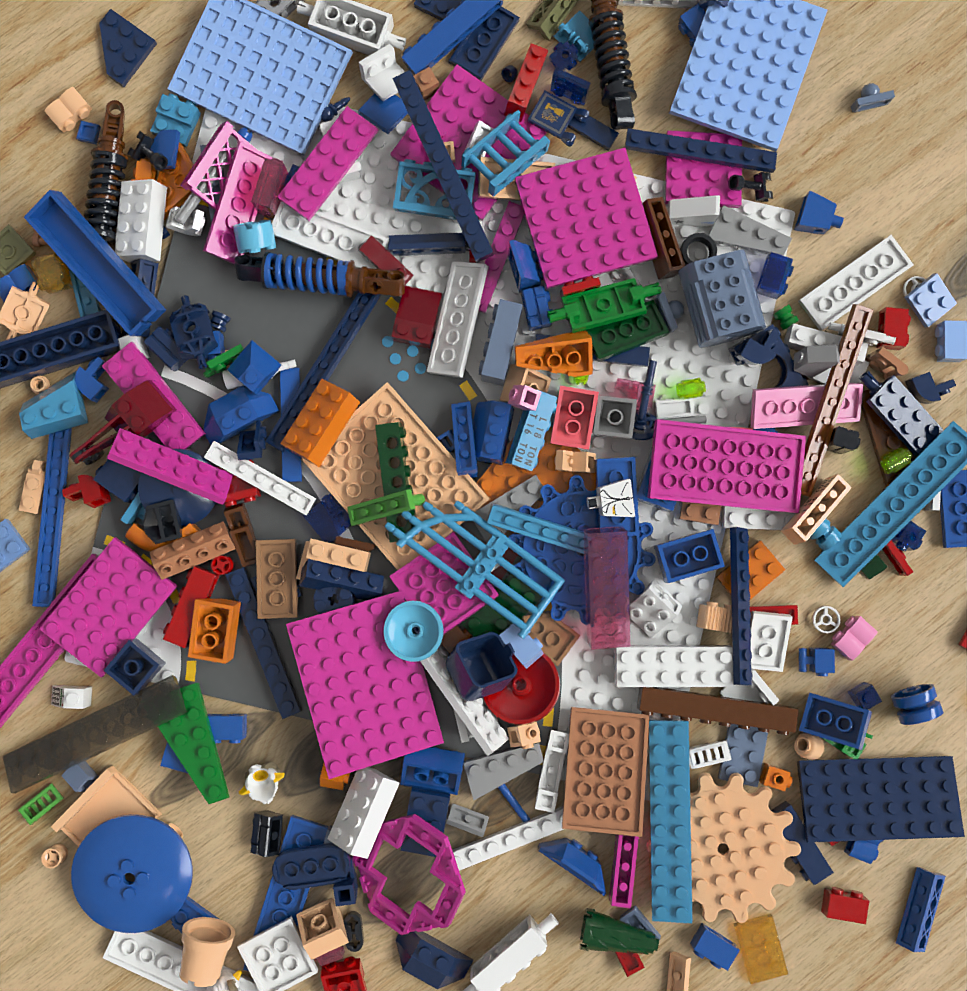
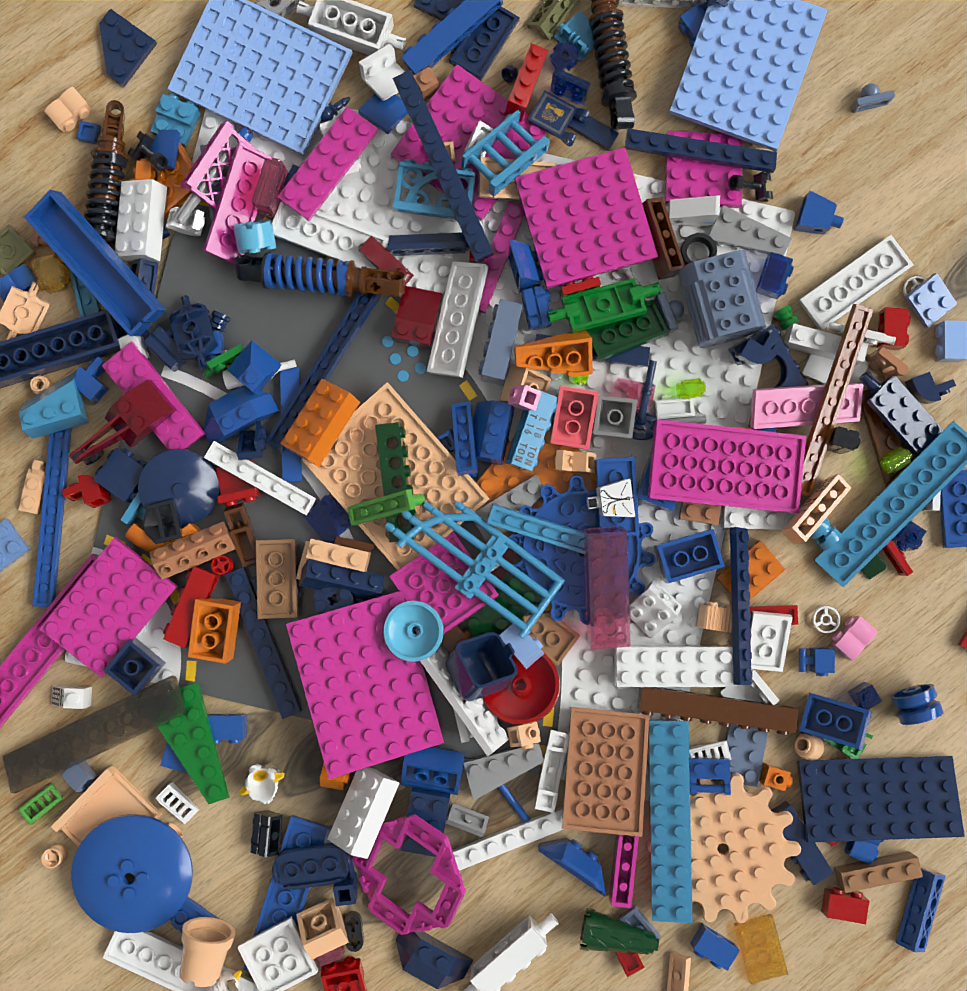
dark pink plate [107,428,233,505] -> none
light grey slope [794,345,840,378] -> none
none -> white slope [155,782,200,824]
none -> blue plate [690,757,731,795]
none -> medium nougat brick [834,851,923,893]

